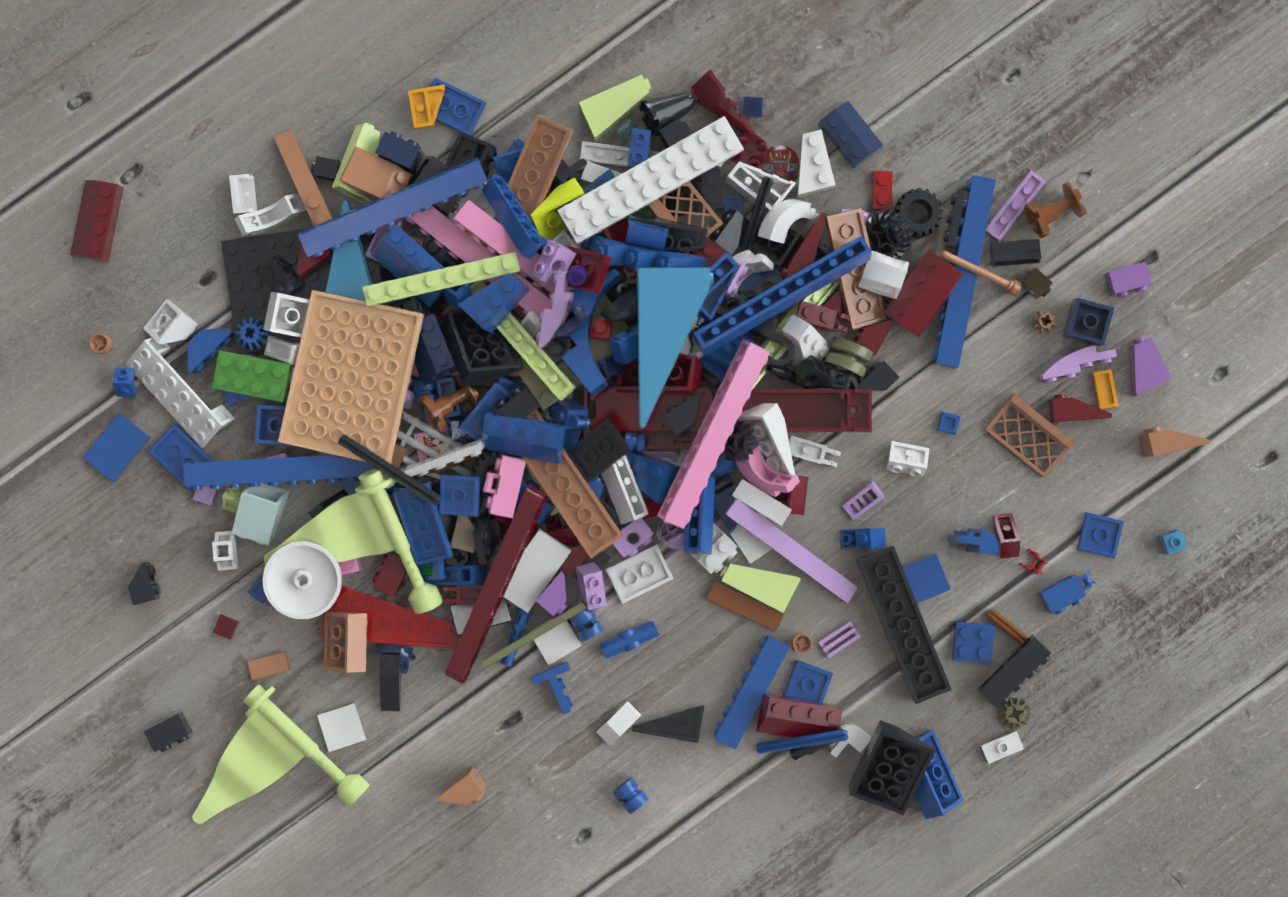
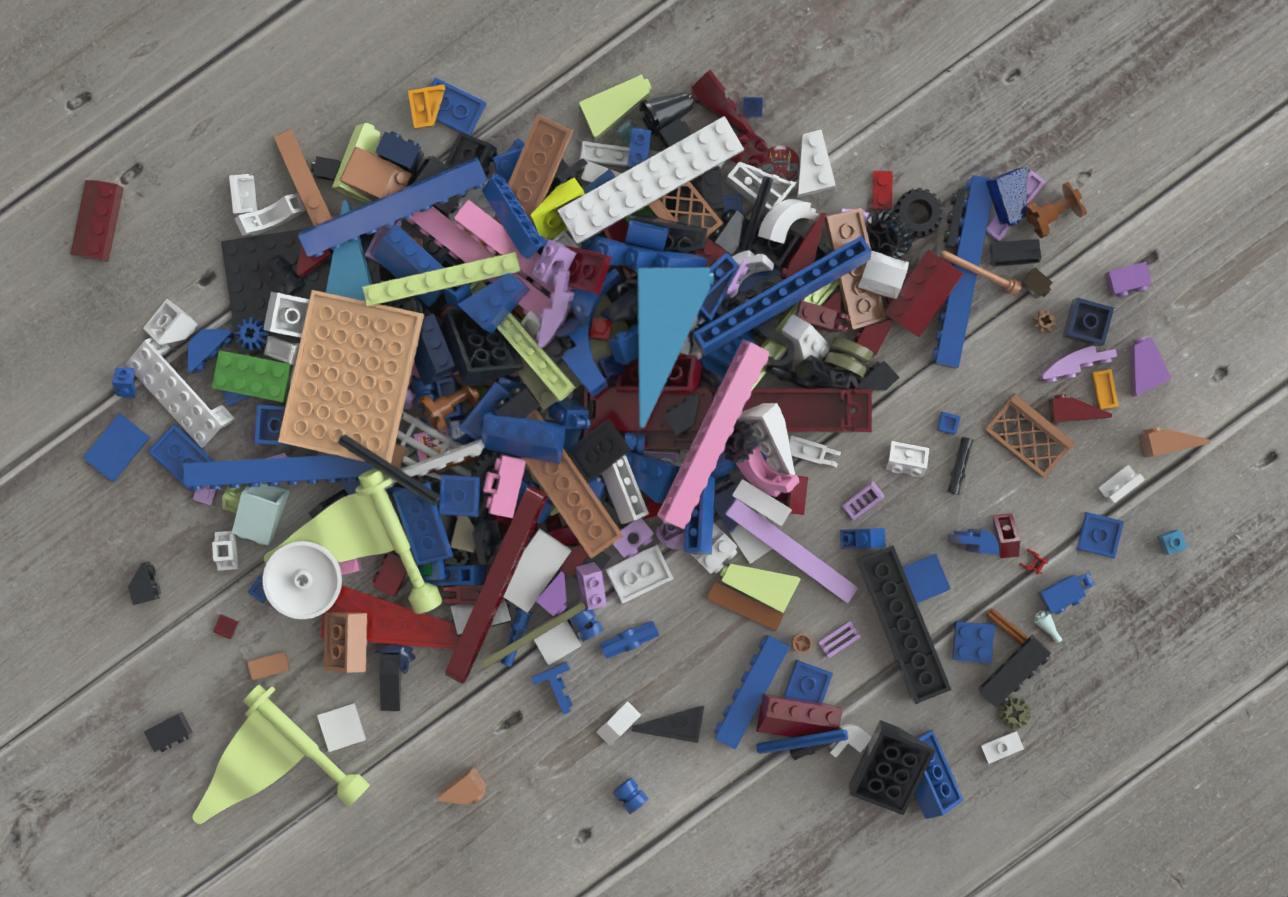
nougat wheel [89,333,113,354] -> none
dark purple plate [567,266,587,285] -> none
dark blue slope [818,101,884,169] -> none
none -> black pin [947,437,974,495]
none -> clear blue slope [986,167,1028,226]
none -> light aqua cone [1033,610,1062,644]
none -> white bracket [1098,465,1145,503]

